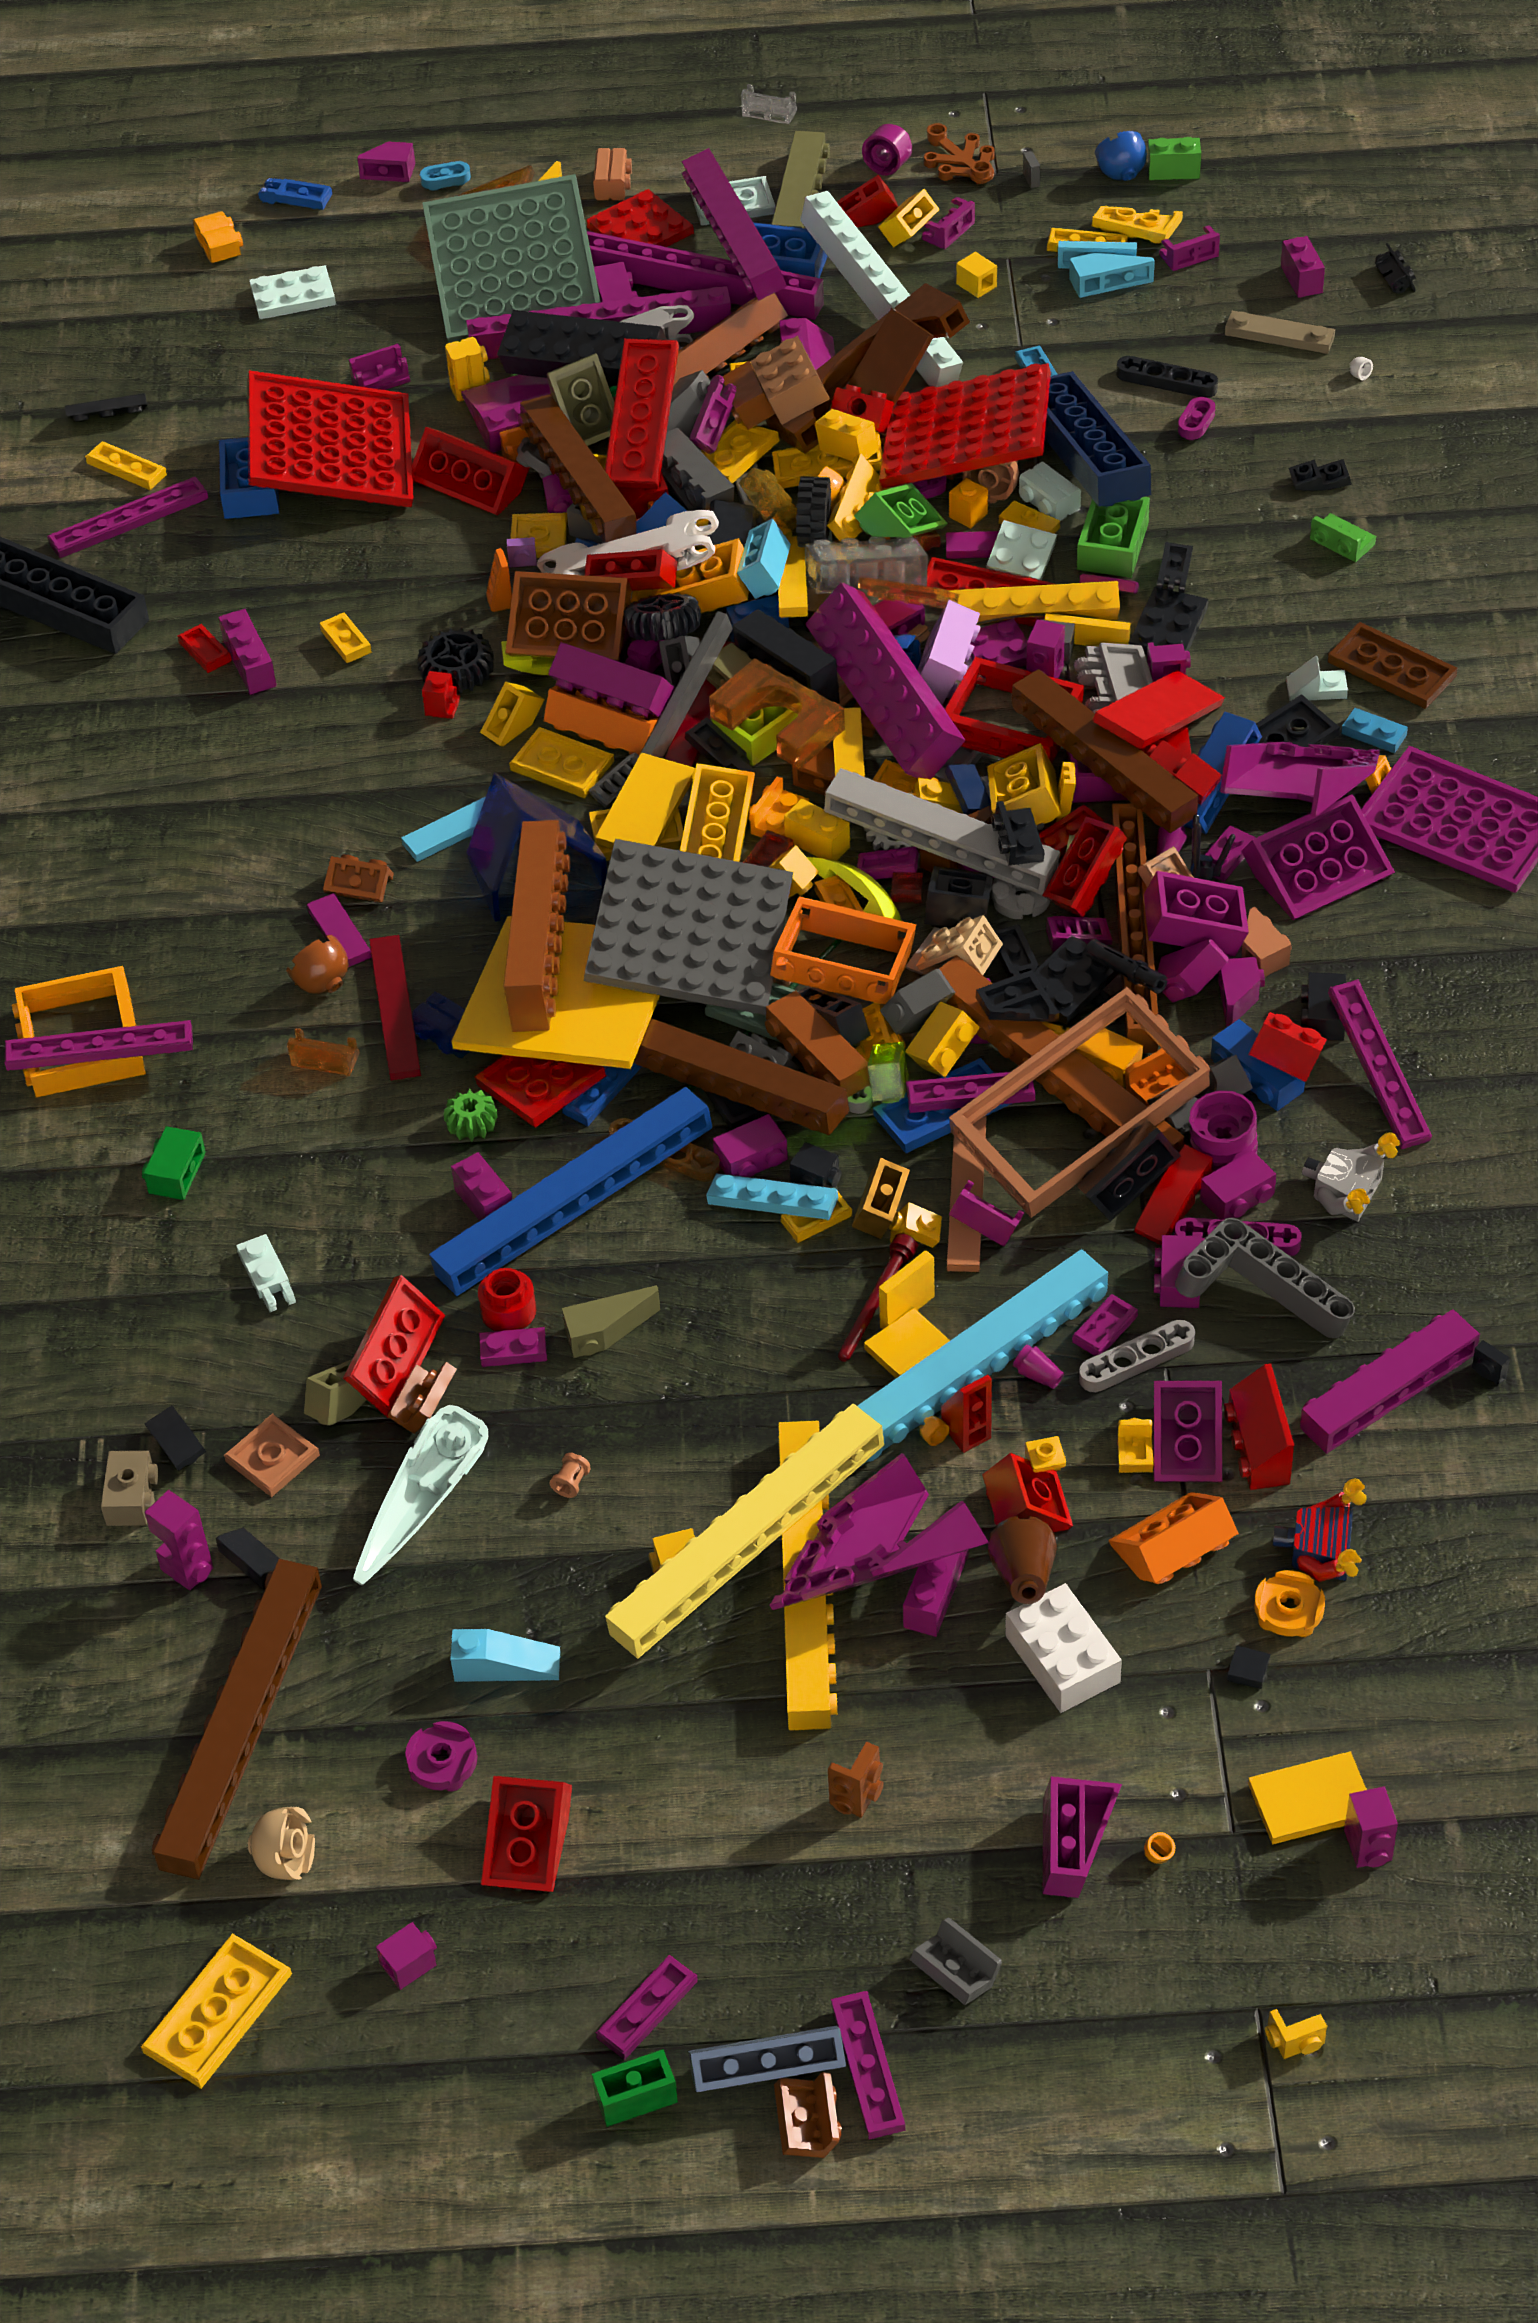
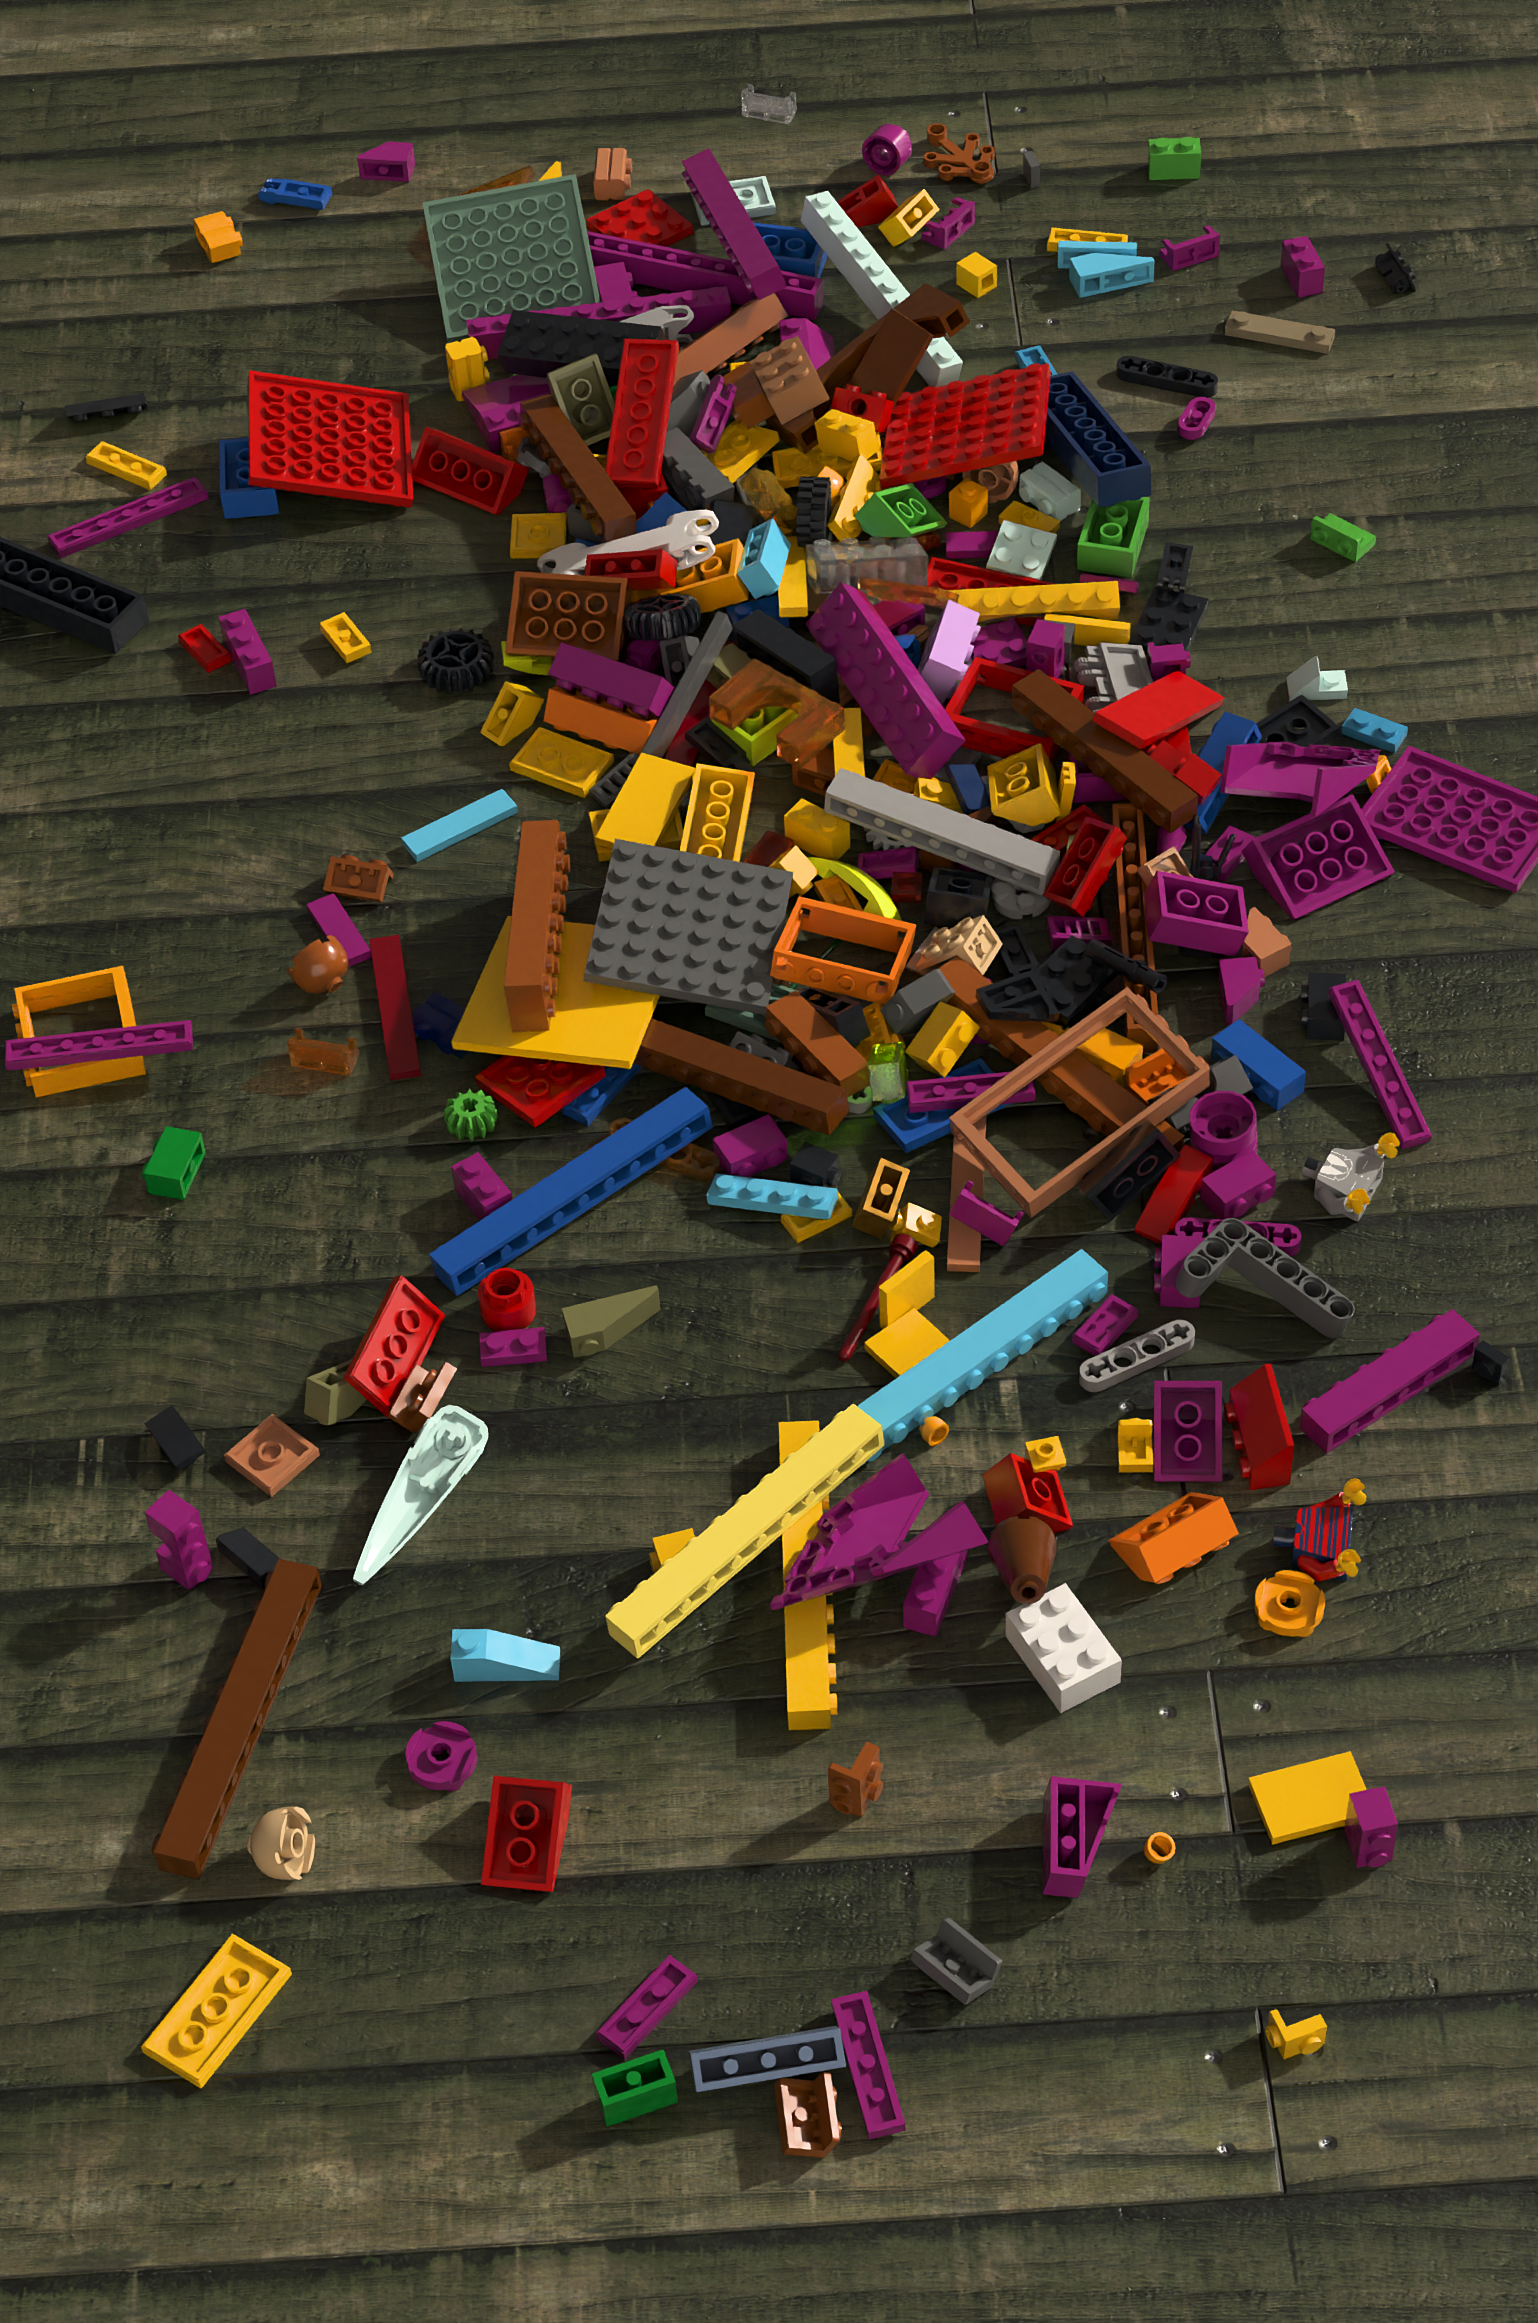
dark tan brick [101,1451,158,1526] -> none
light aqua hinge [236,1234,296,1312] -> none
light aqua plate [250,265,336,320] -> none
magenta hinge [348,344,411,390] -> none
magenta brick [376,1922,437,1990] -> none
dark azure plate [420,161,471,191] -> none
red brick [422,671,460,719] -> none
clear blue windscreen [466,772,607,922] -> none
orange slope [486,548,512,612] -> none
medium lavender plate [507,537,537,567] -> none
nougat bush [550,1453,591,1498] -> none
light orange bracket [748,776,809,845] -> none
olive brick [772,131,830,229] -> none
red slope [941,1374,992,1453] -> none
black bracket [991,801,1045,866] -> none
magenta cone [1013,1344,1064,1389] -> none
yellow wing [1092,206,1183,244] -> none
blue cylinder [1095,131,1147,181] -> none
magenta slope [1158,939,1228,1003] -> none
black tile [1227,1645,1271,1689] -> none
red slope [1248,1012,1327,1082] -> none
black slope [1288,459,1352,491] -> none
reddish brown plate [1328,622,1458,709] -> none
white hinge [1350,357,1373,380] -> none

